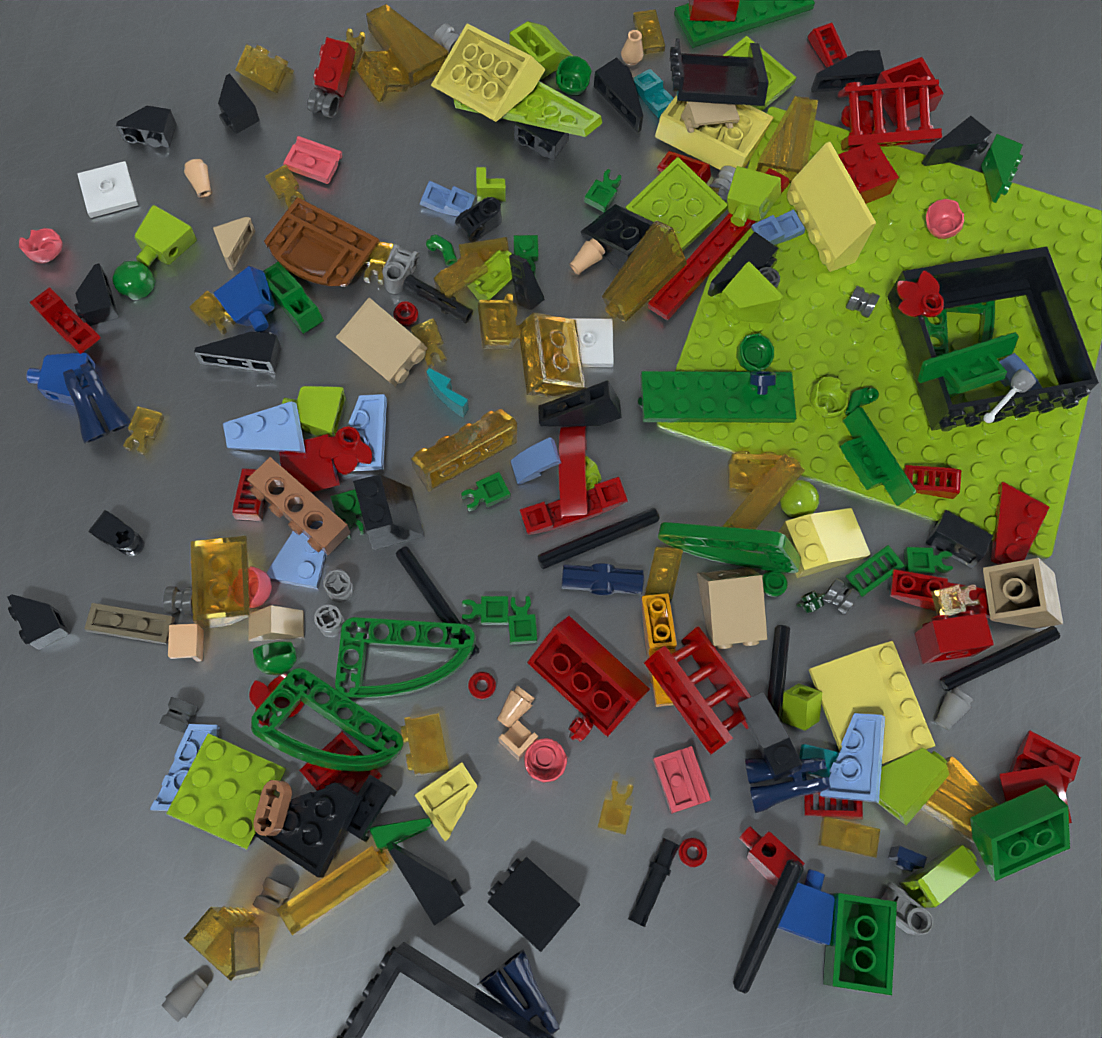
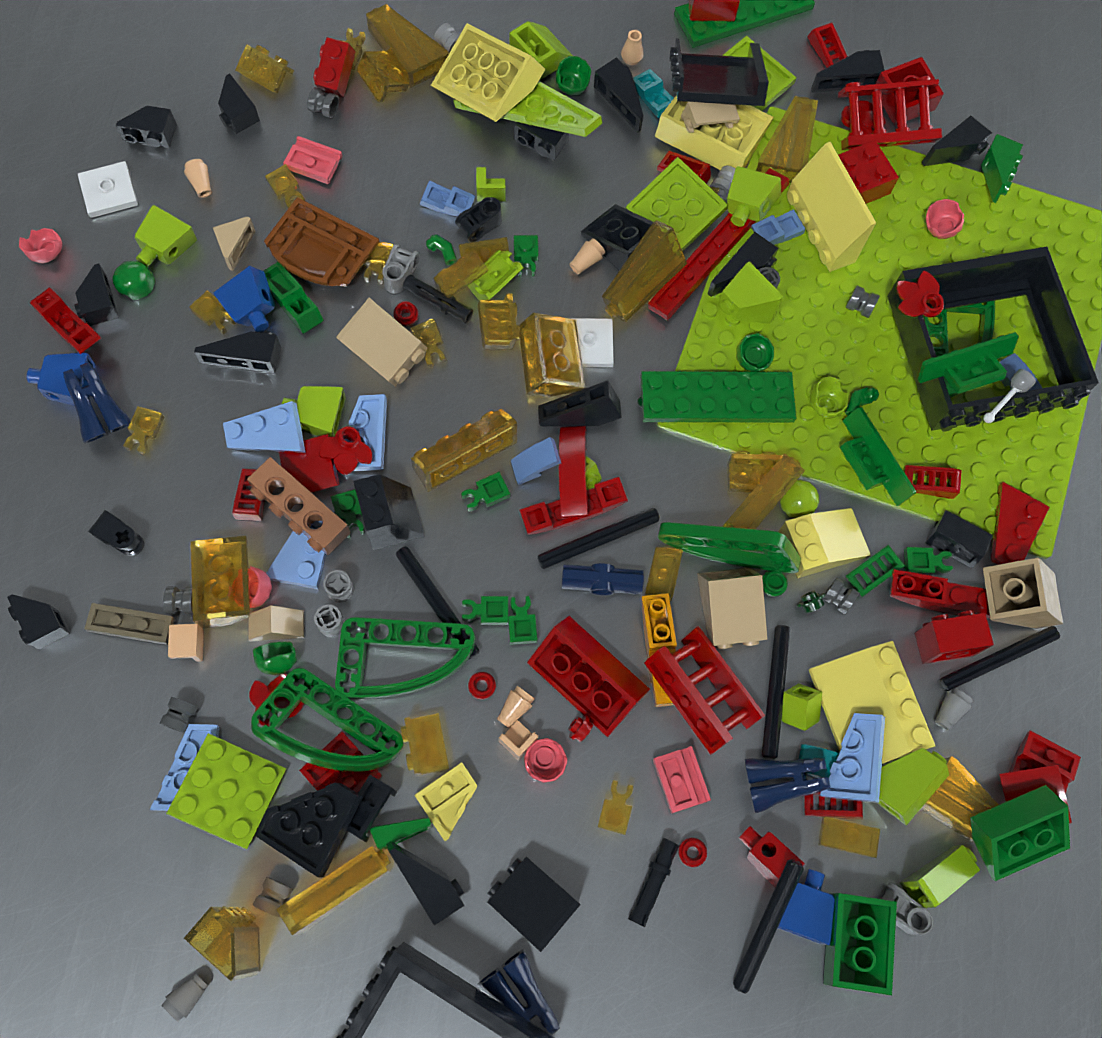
nougat beam [253,780,292,836] -> none
teal slope [426,368,469,418] -> none
black slope [509,254,545,310] -> none
green plate [584,169,622,213] -> none
clear yellow plate [633,9,665,54] -> none
black slope [738,692,802,781] -> none
dark blue tile [750,371,776,395] -> none
dark blue plate [888,846,927,872] -> none
clear yellow plate [931,584,980,617] -> none

